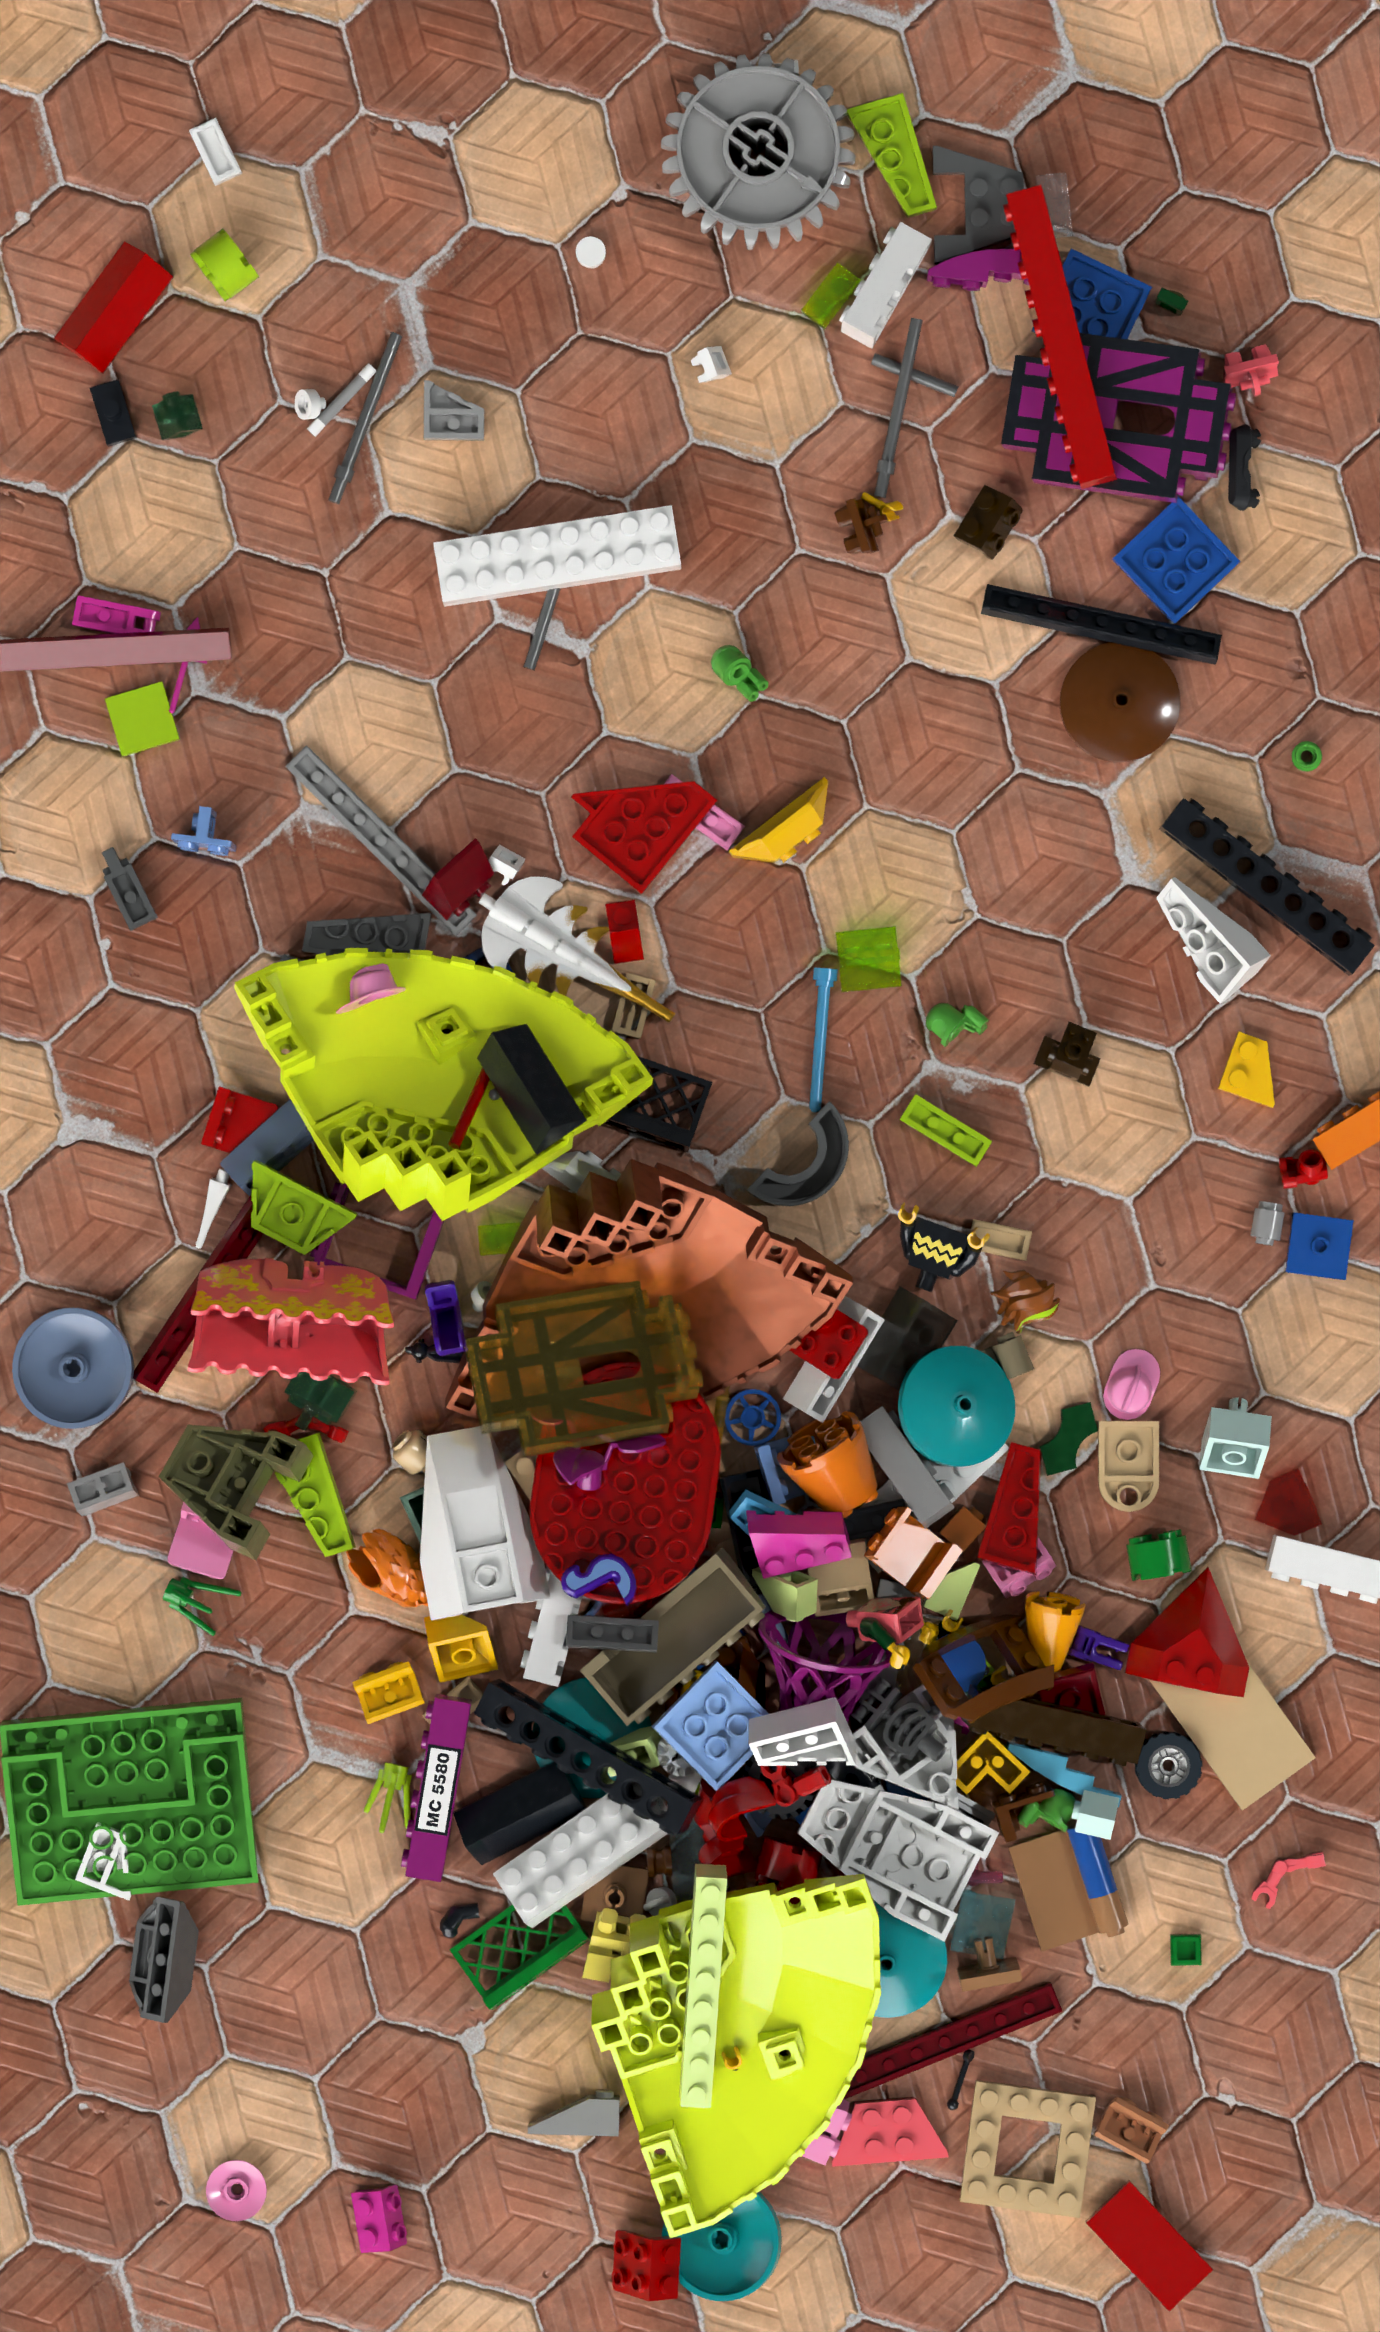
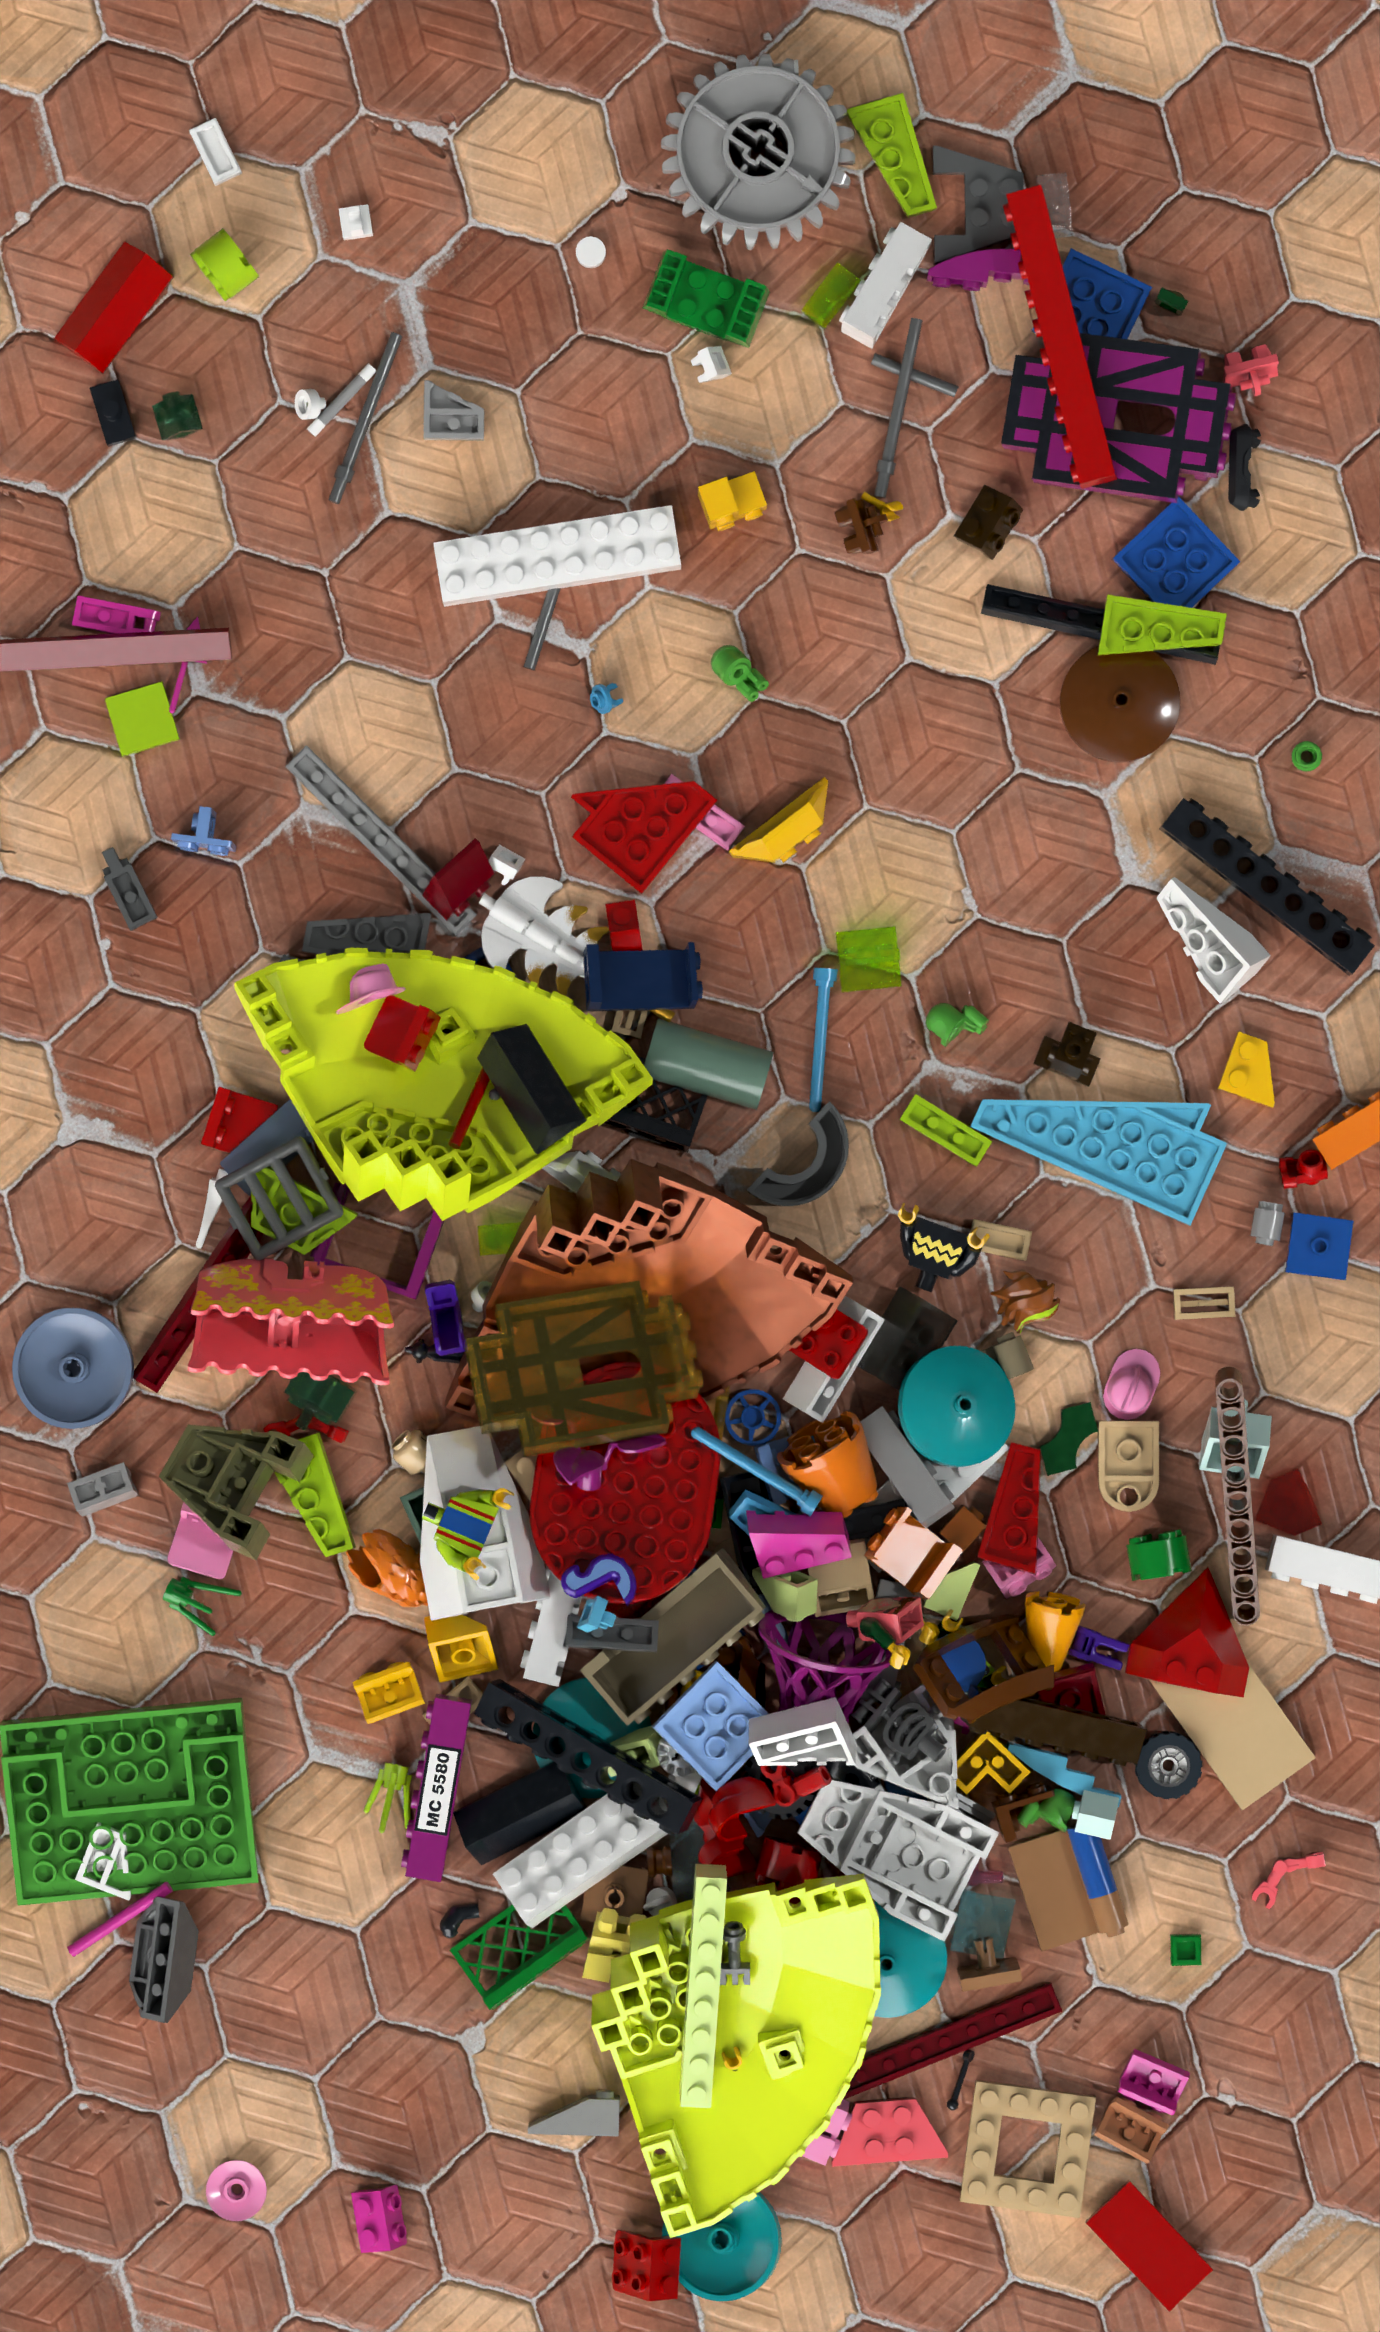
none -> dark pink bar [67,1881,173,1957]
none -> dark grey bar [215,1136,344,1261]
none -> white tile [339,204,373,240]
none -> red bracket [364,995,441,1072]
none -> torso [422,1488,514,1580]
none -> medium azure tile [577,1596,616,1633]
none -> dark blue panel [583,942,703,1011]
none -> dark azure plate [590,683,623,714]
none -> green plate [642,249,770,348]
none -> sand green brick [644,1018,774,1110]
none -> dark azure piece [691,1427,823,1516]
none -> yellow brick [698,471,767,531]
none -> dark grey hinge [720,1921,750,1985]
none -> medium azure wing [970,1099,1227,1226]
none -> lime wing [1098,595,1227,655]
none -> dark pink bracket [1118,2049,1190,2115]
none -> tan tile [1173,1286,1236,1320]
none -> reddish brown beam [1215,1367,1260,1625]

